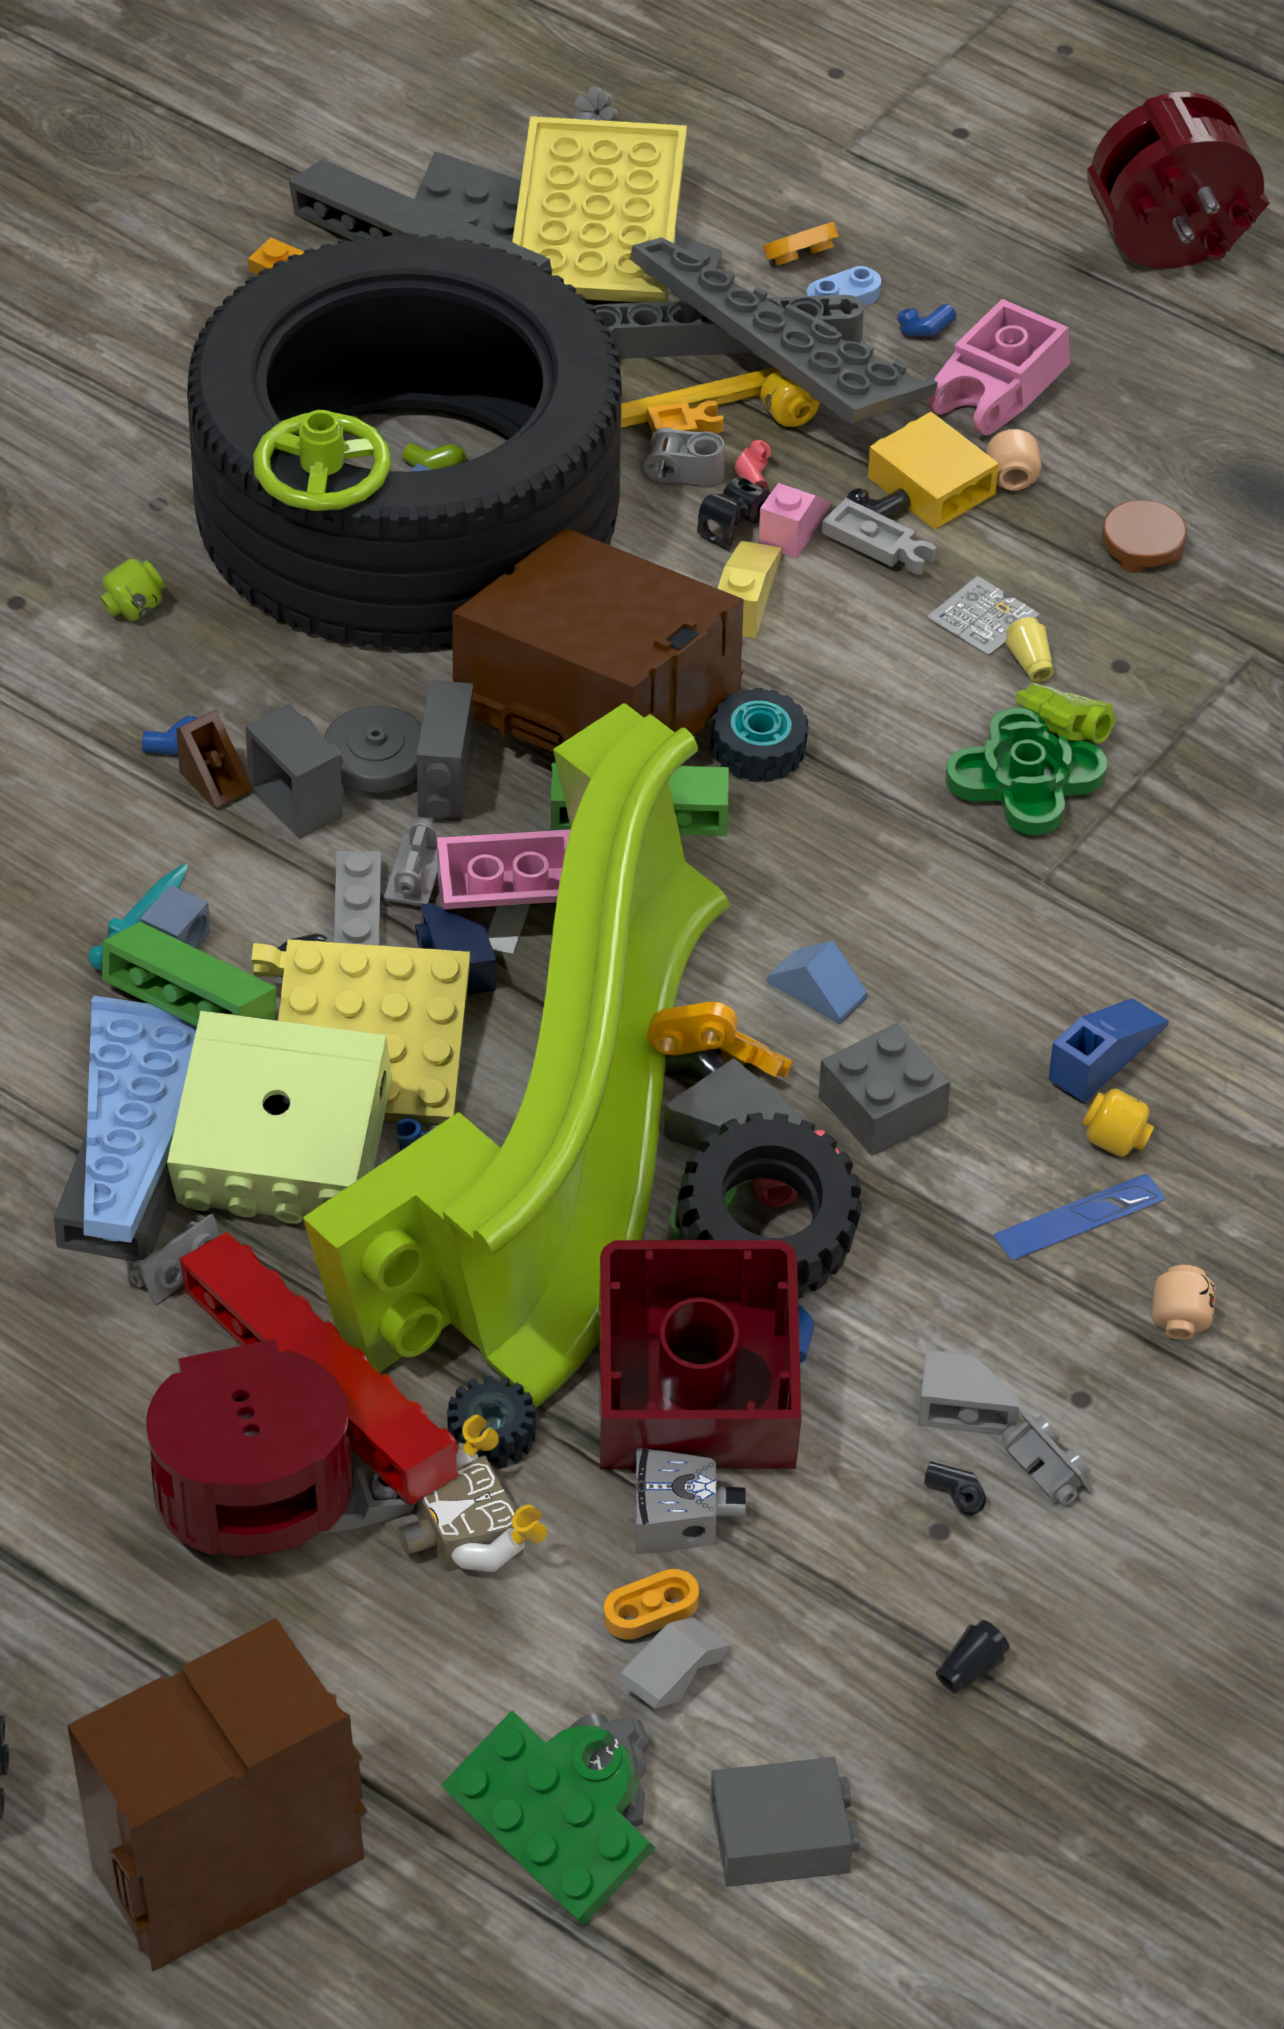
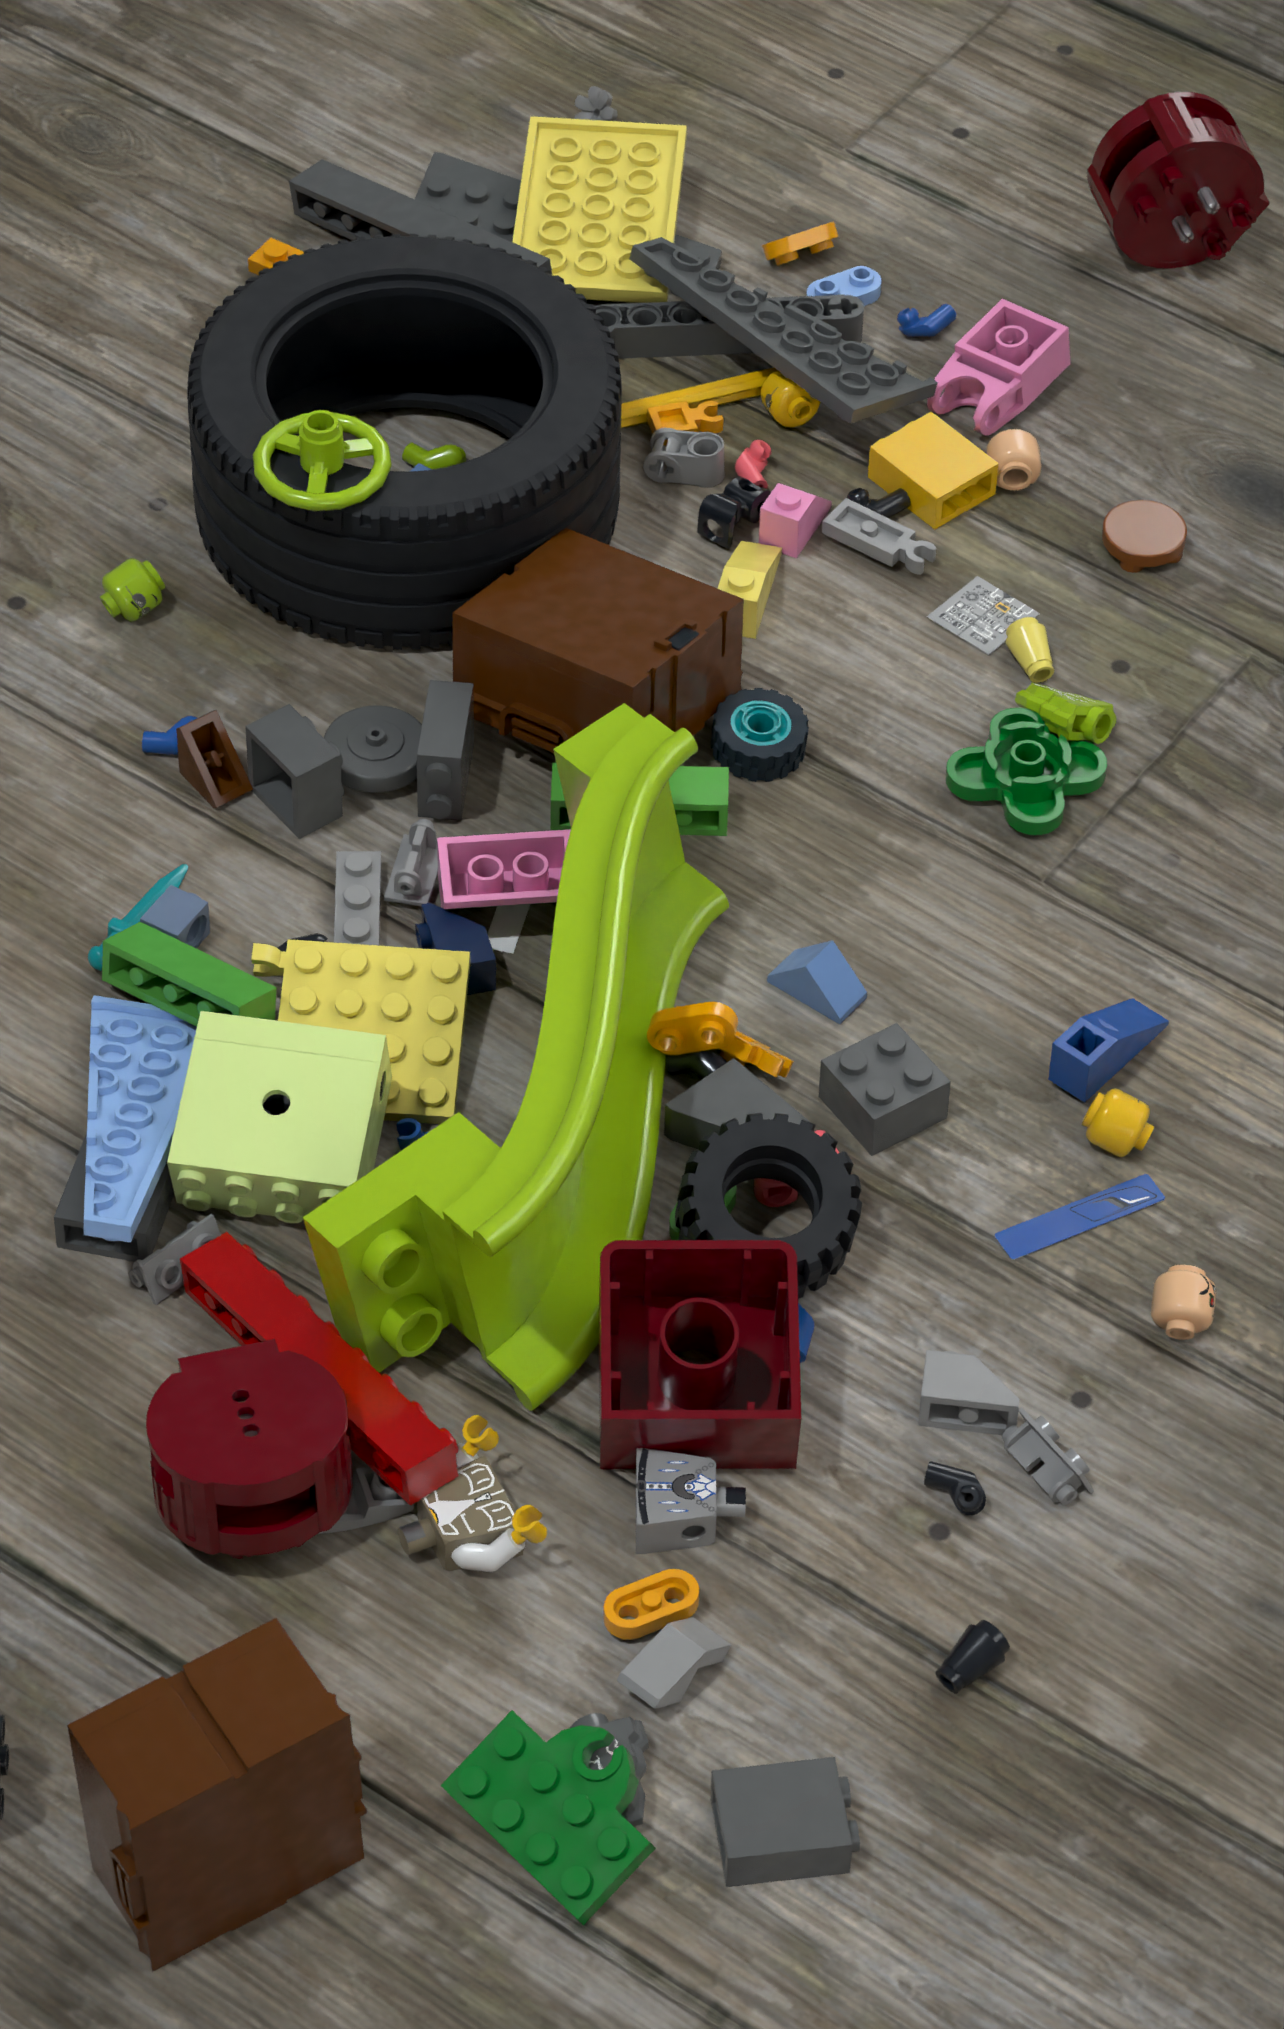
black wheel [447,1376,536,1469] -> none

